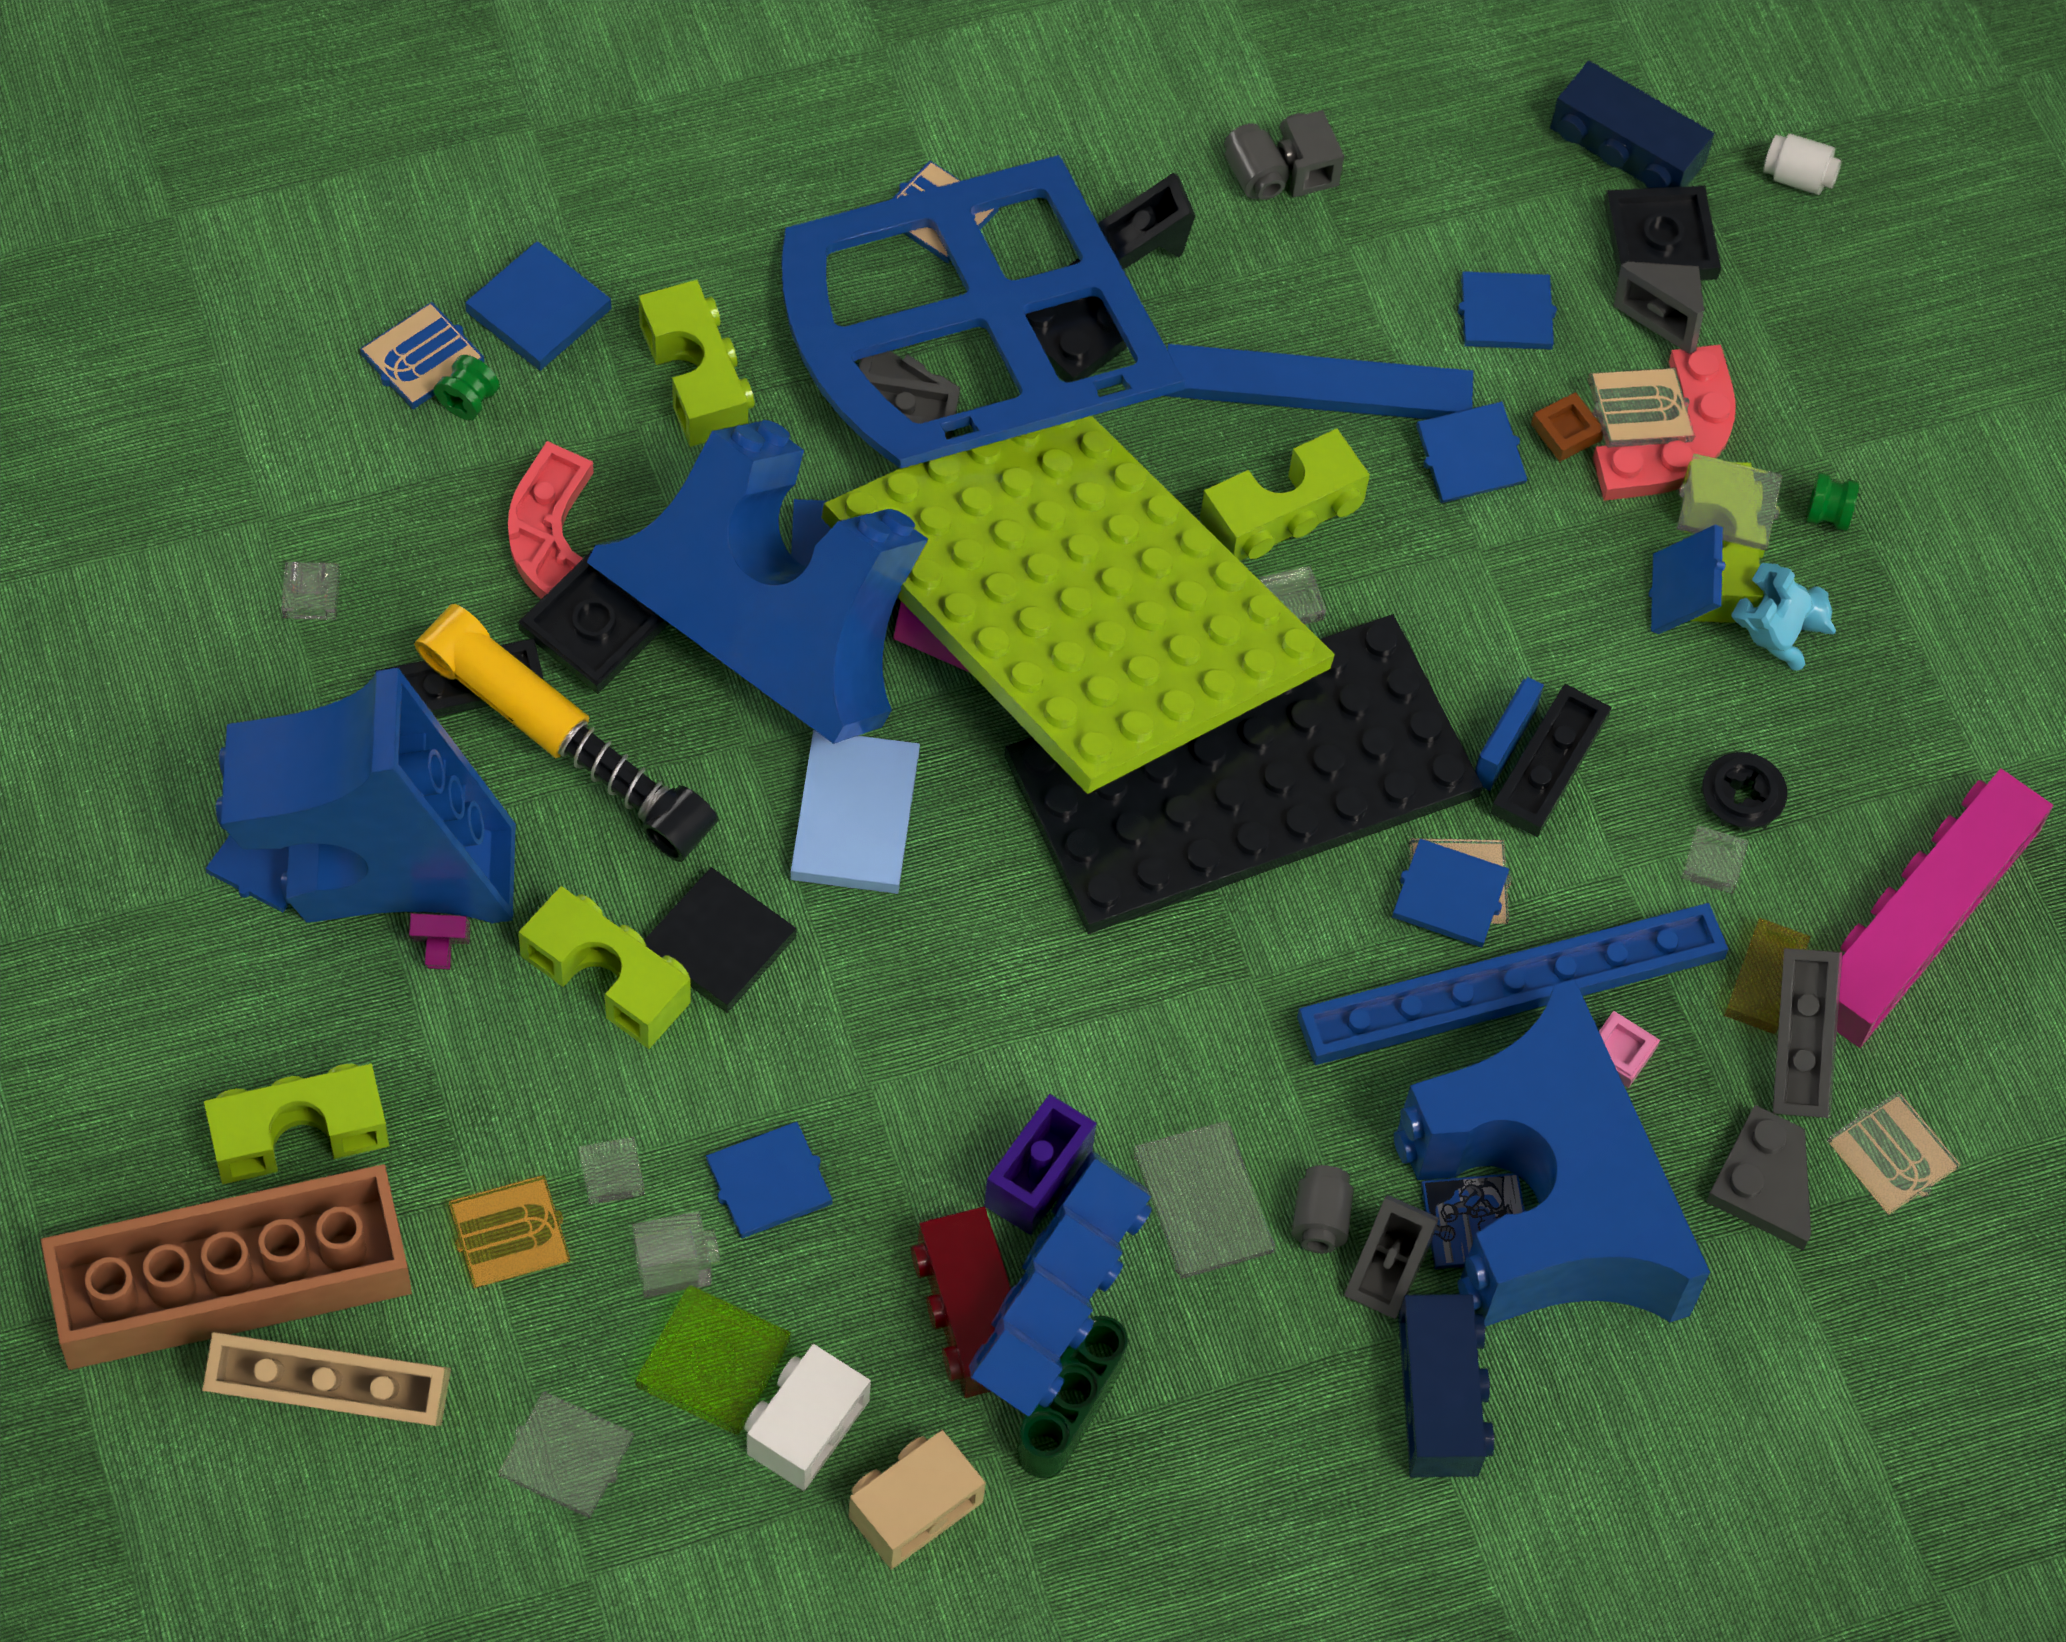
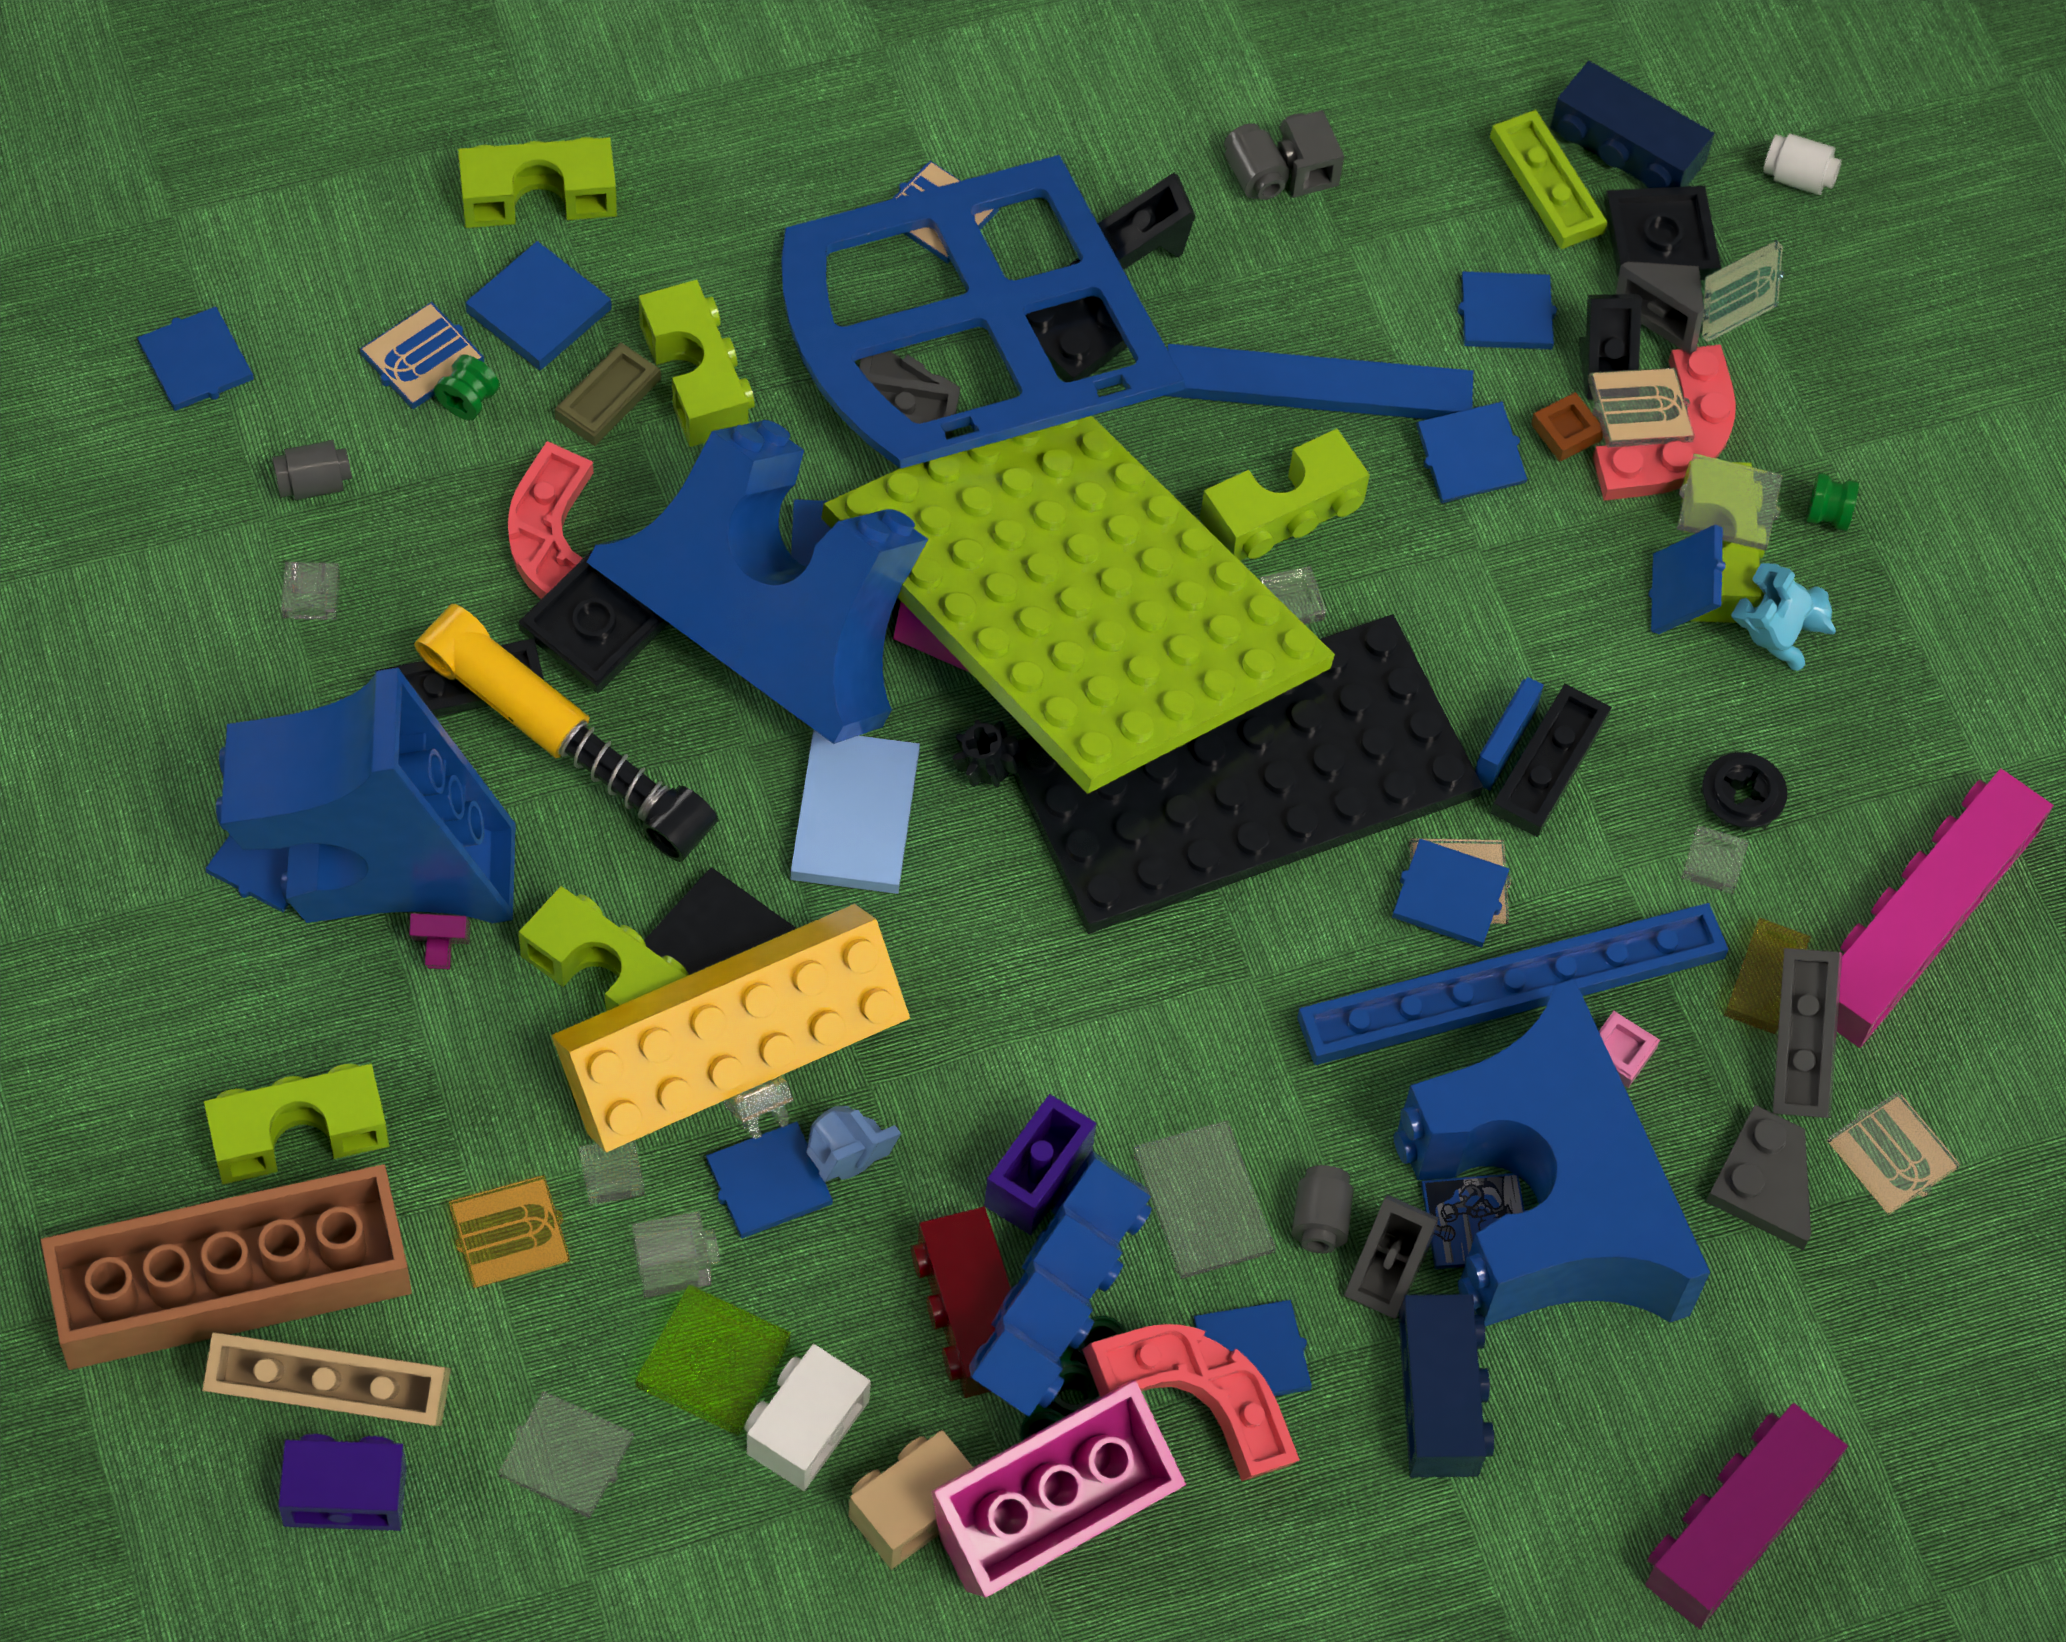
none -> blue piece [137,306,254,411]
none -> dark grey brick [272,440,352,501]
none -> dark purple brick [278,1434,407,1531]
none -> lime arch [458,137,617,228]
none -> yellow brick [551,904,910,1153]
none -> olive tile [554,342,661,446]
none -> clear tile [724,1076,794,1139]
none -> medium blue piece [806,1105,901,1182]
none -> dark pink slope [931,1380,1186,1598]
none -> black gear [952,720,1022,788]
none -> coral plate [1082,1324,1300,1481]
none -> blue piece [1193,1300,1312,1396]
none -> lime plate [1490,110,1607,249]
none -> black slope [1579,294,1642,399]
none -> magenta brick [1645,1402,1848,1630]
none -> clear light blue piece [1701,240,1785,342]

